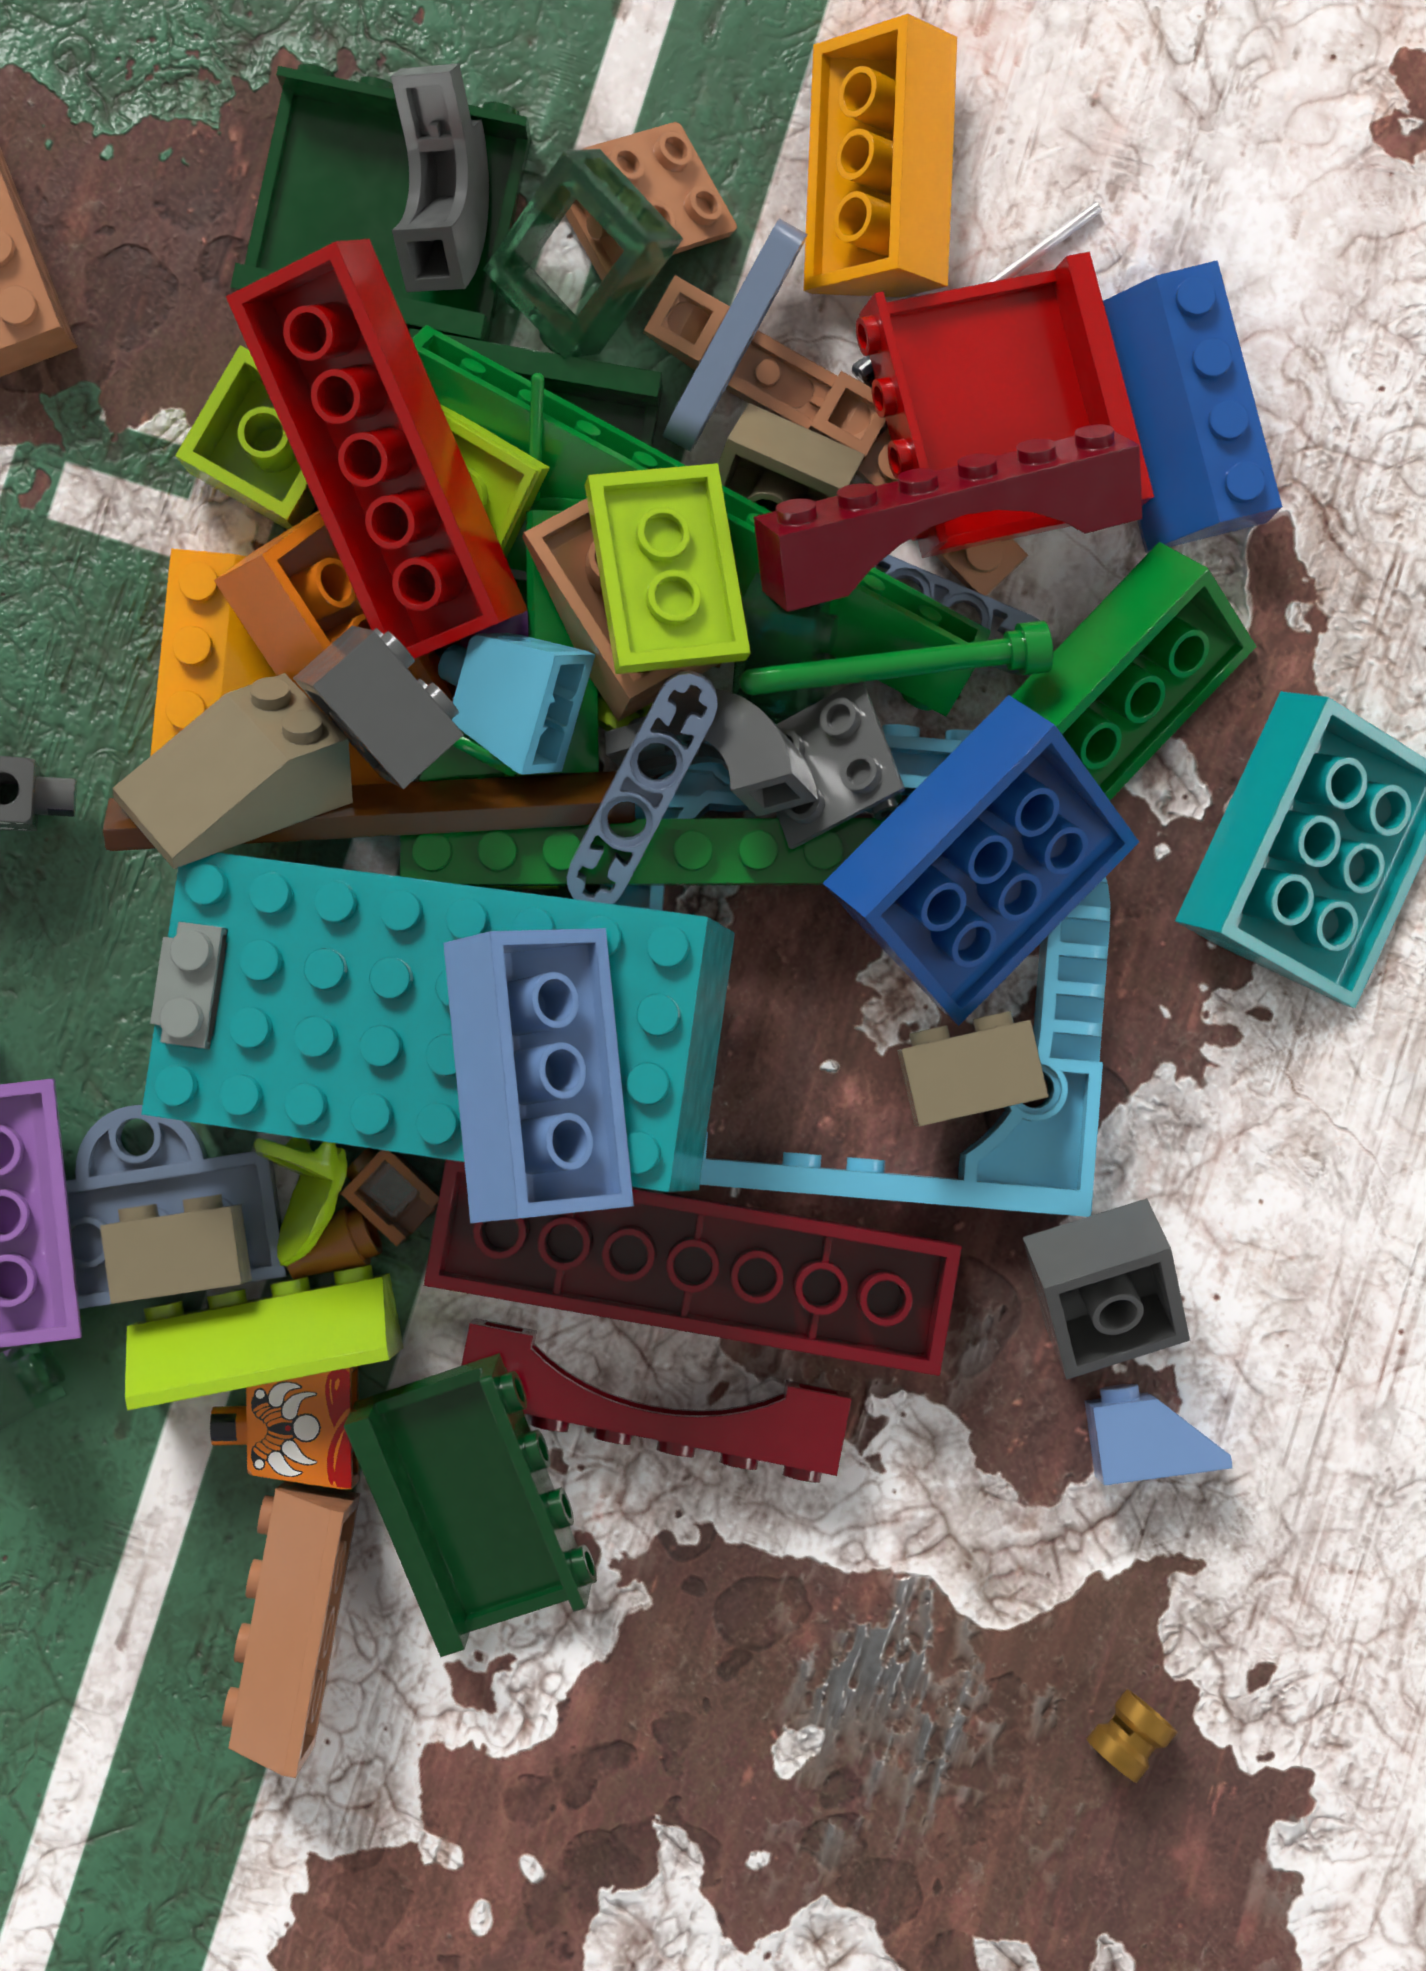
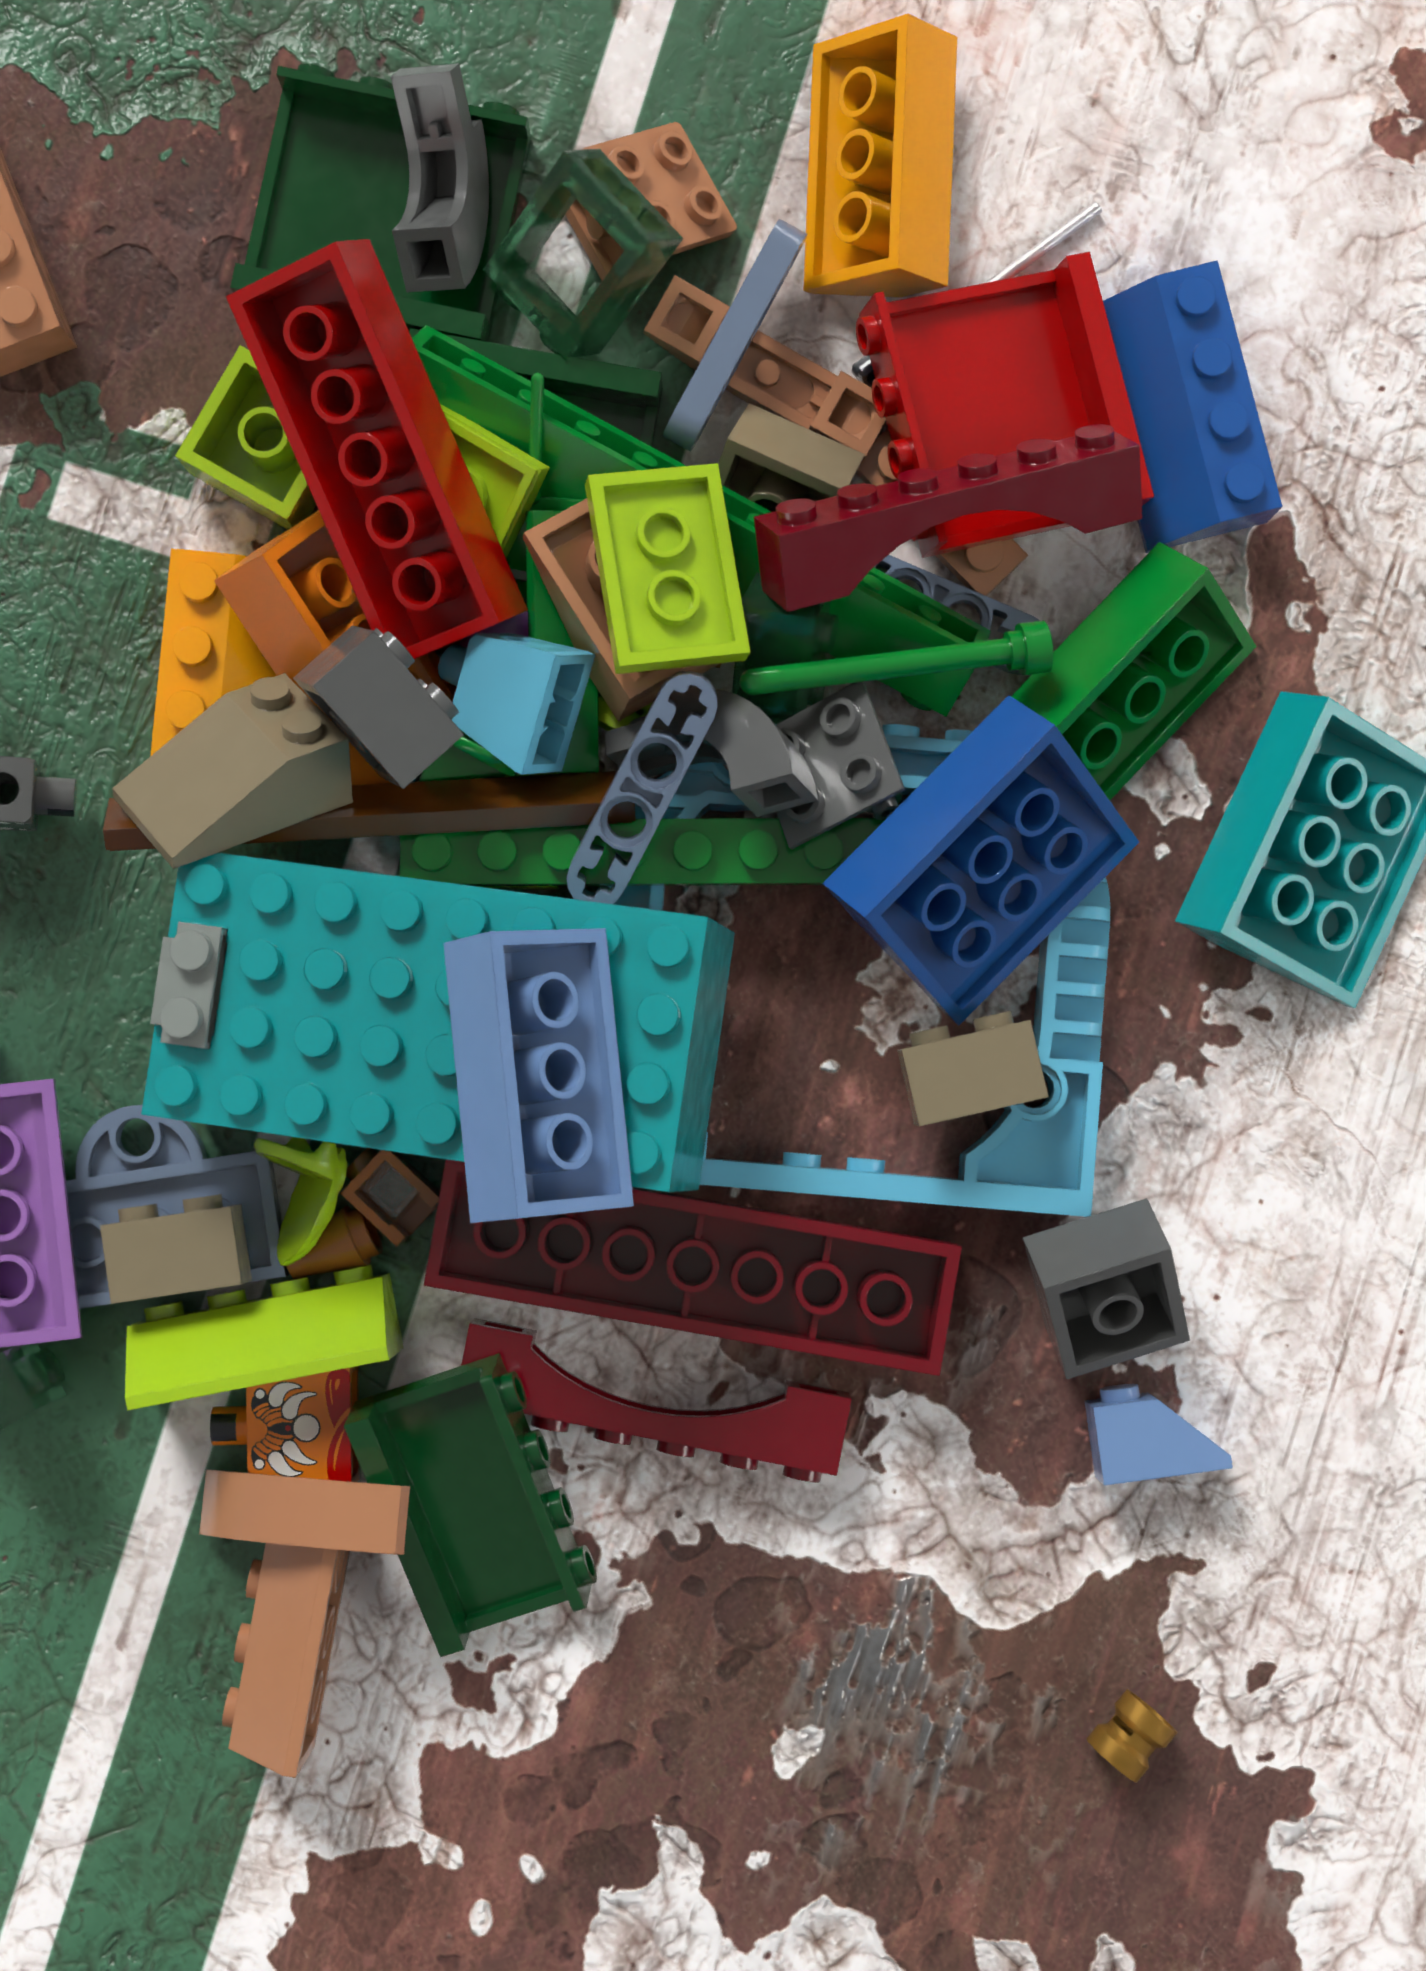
none -> nougat slope [199,1469,410,1555]

